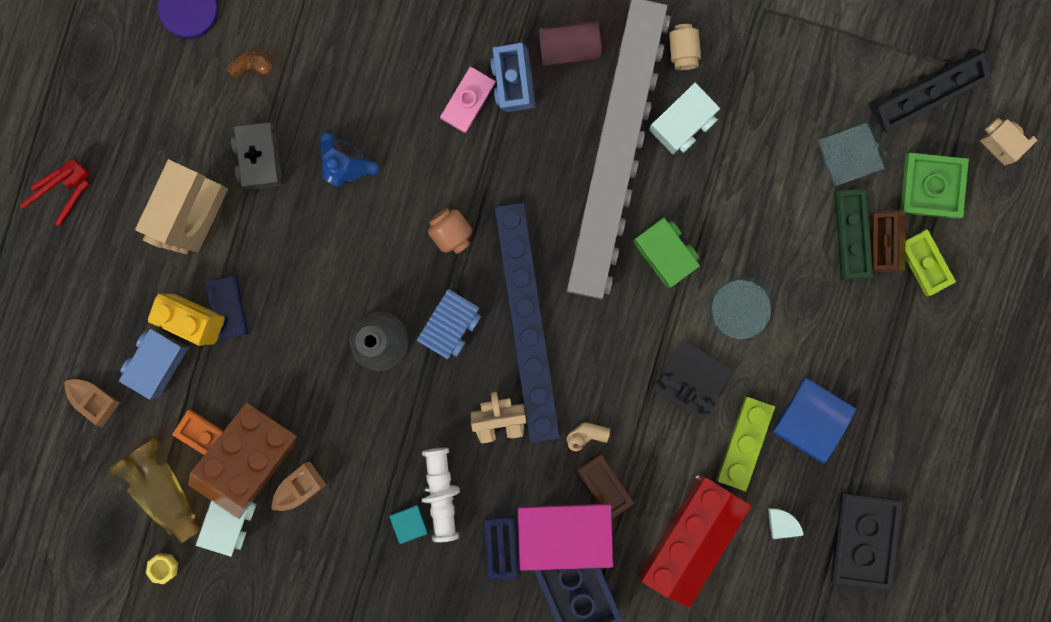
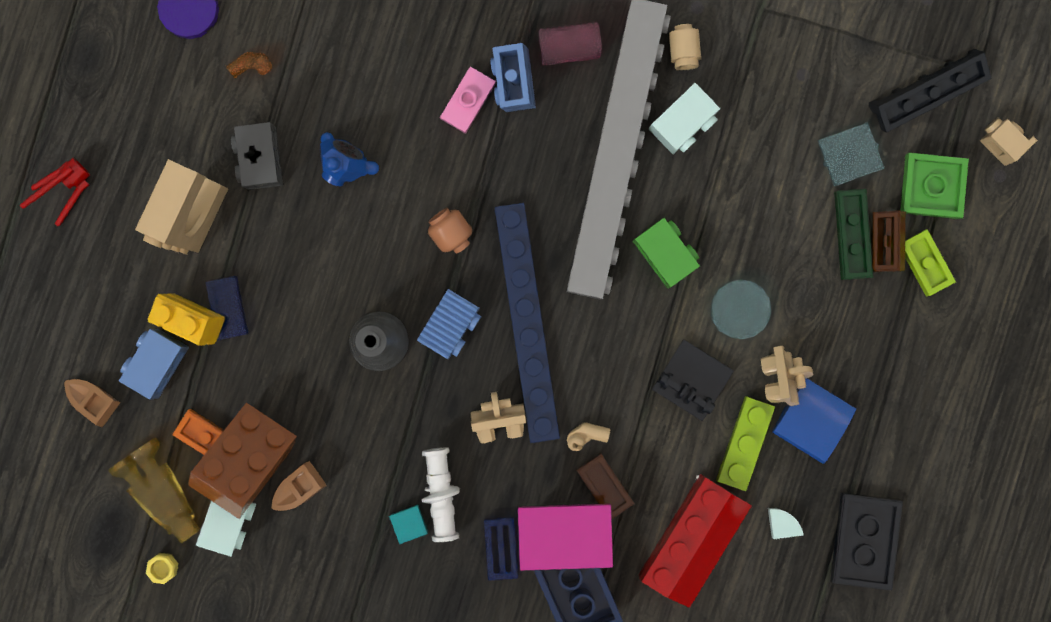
none -> tan hips [761,346,813,406]

